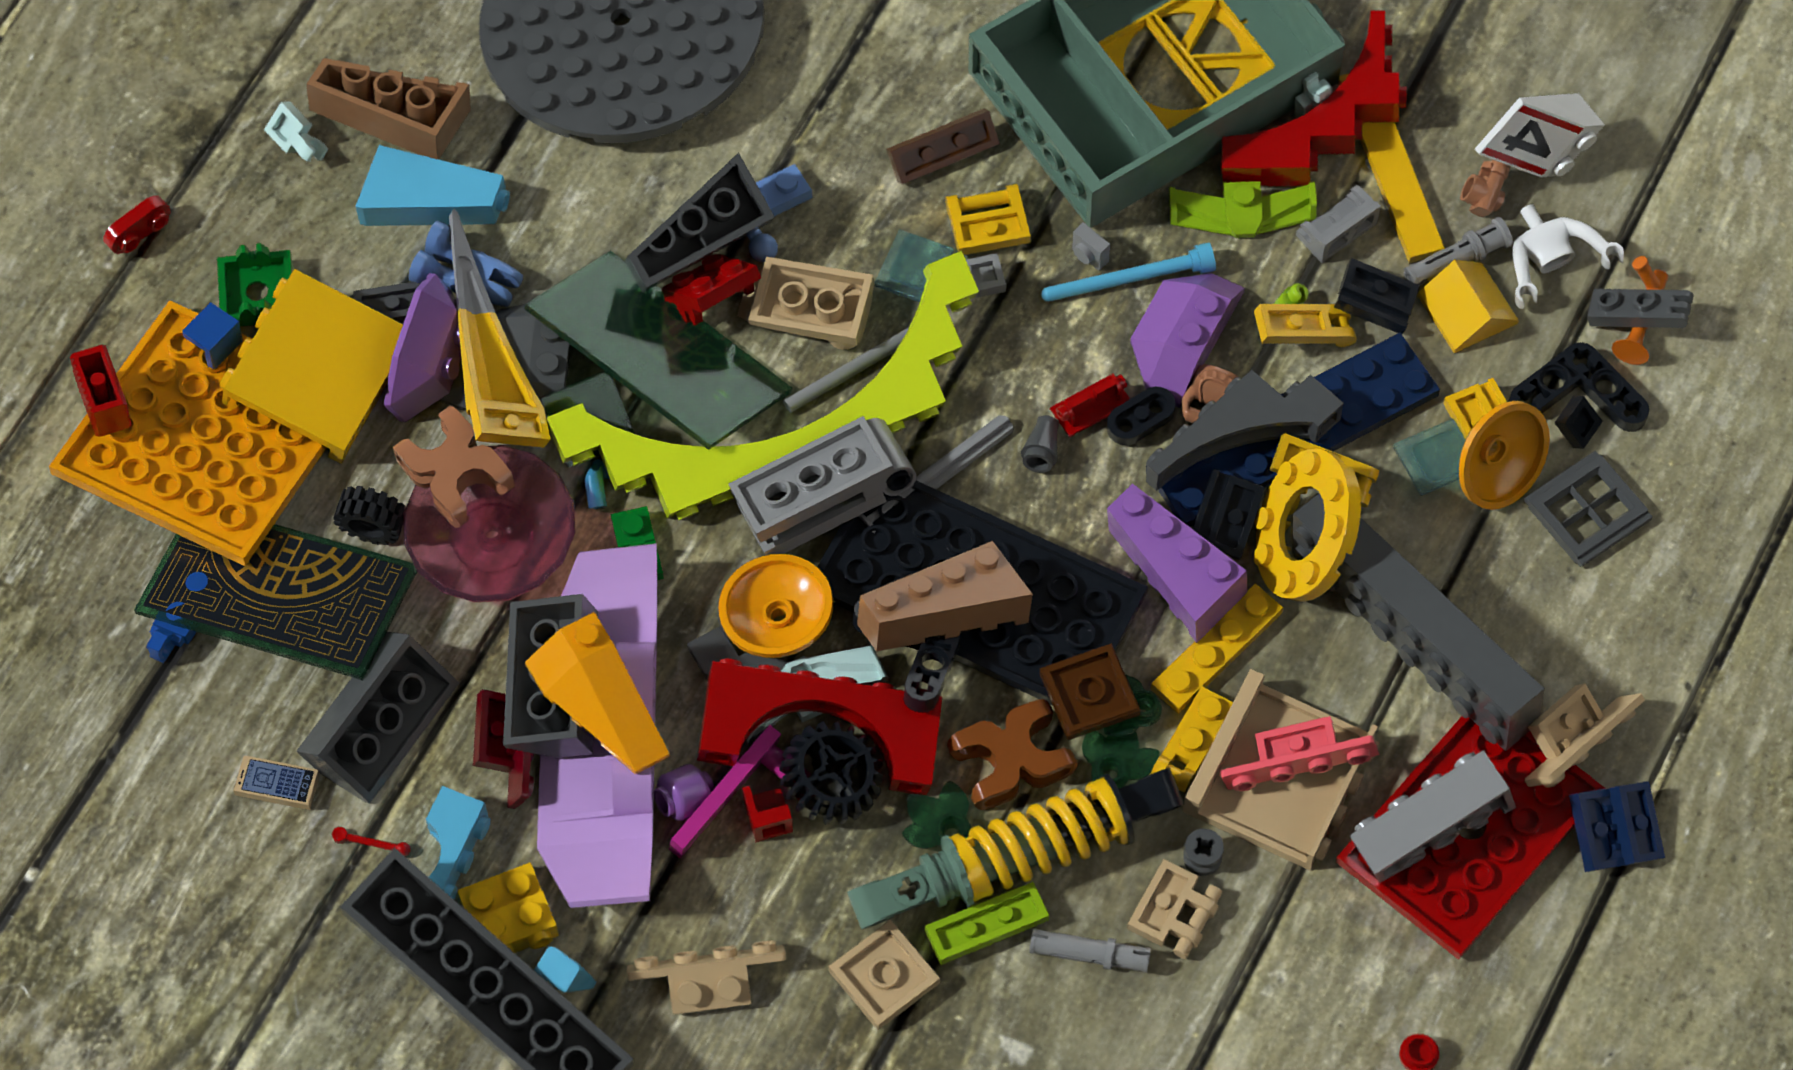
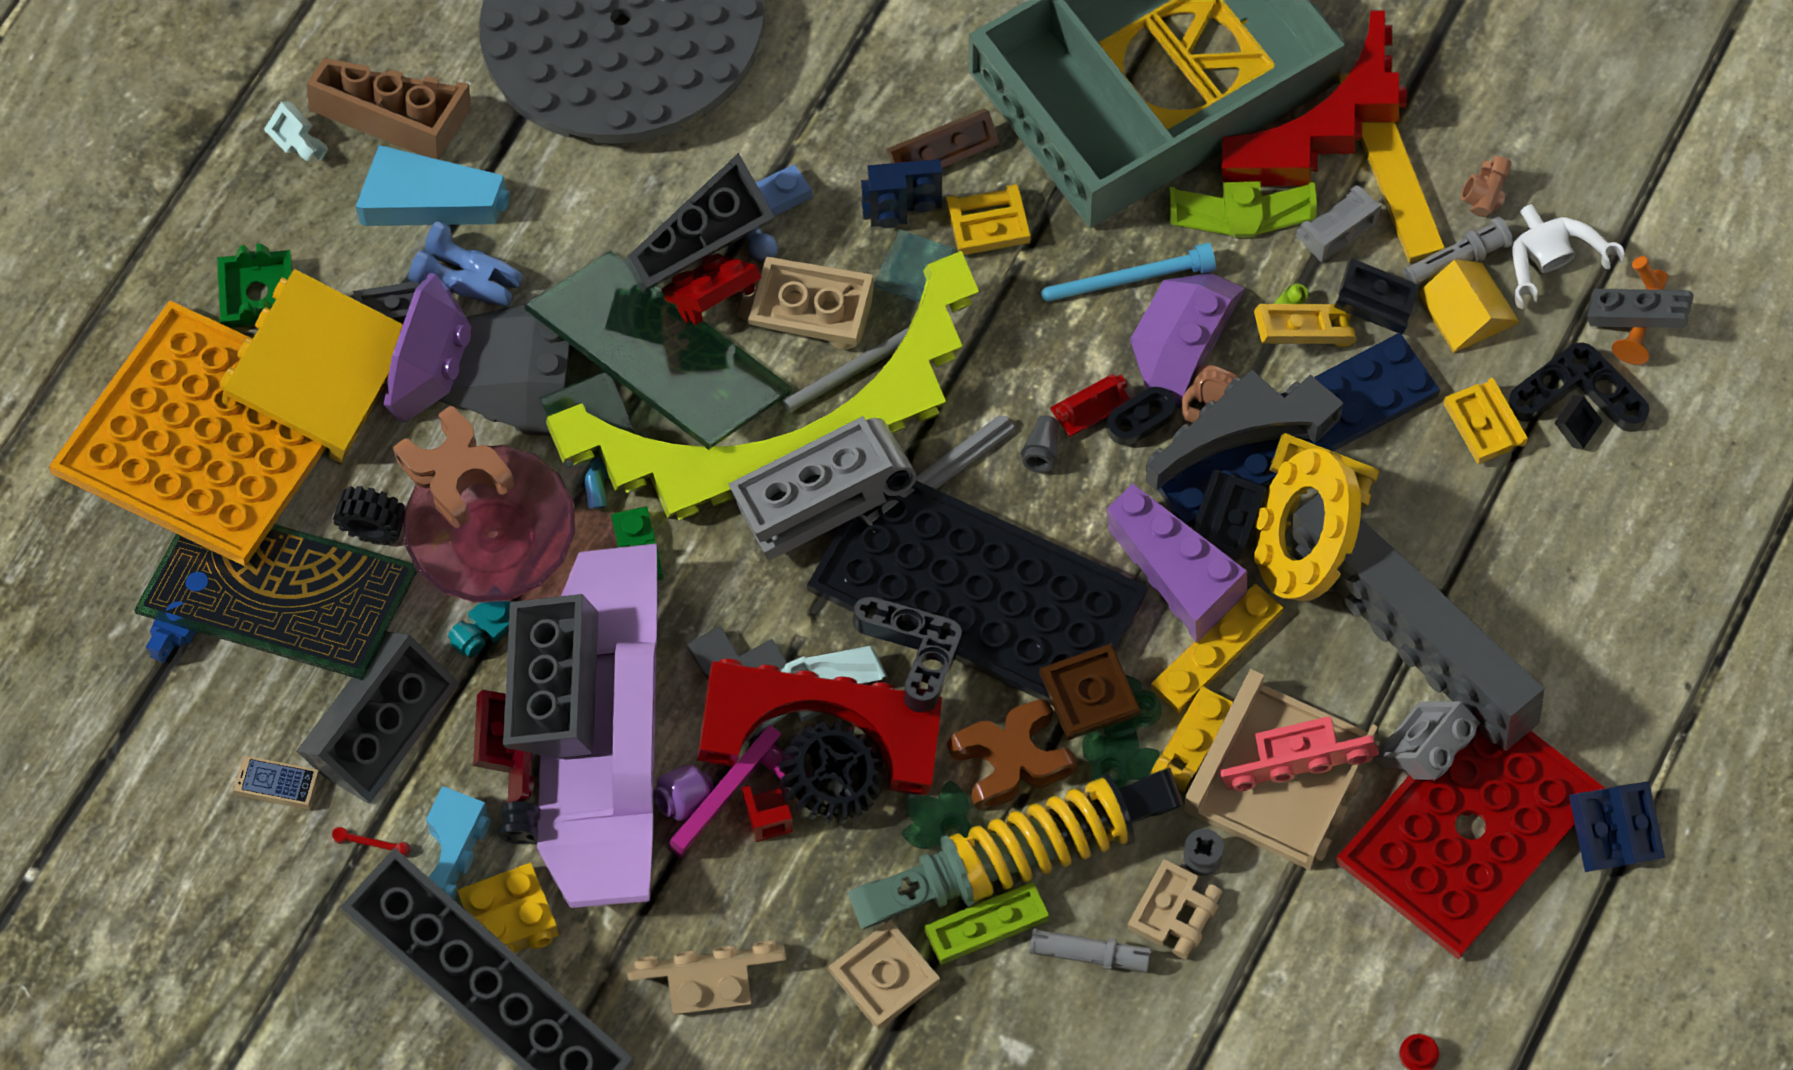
red brick [70,344,132,437] -> none
red plate [103,195,171,254] -> none
blue panel [183,302,243,370] -> none
yellow plate [449,209,551,448] -> none
light orange wedge [525,612,670,775] -> none
medium azure slope [534,946,597,993] -> none
light orange dish [718,554,833,658] -> none
medium nougat wedge [857,541,1033,652] -> none
light grey plate [966,253,1006,299] -> none
light grey plate [1072,222,1110,271] -> none
light aqua plate [1294,71,1333,118] -> none
light grey wedge [1350,750,1516,883] -> none
clear light blue piece [1393,418,1466,496] -> none
light orange dish [1459,401,1550,510] -> none
white slope [1475,93,1605,177] -> none
dark grey piece [1524,451,1652,567] -> none
tan bracket [1524,683,1645,788] -> none
none -> teal plate [448,589,510,658]
none -> black wheel [499,801,541,845]
none -> dark blue plate [861,159,942,228]
none -> light grey plate [1374,701,1480,780]

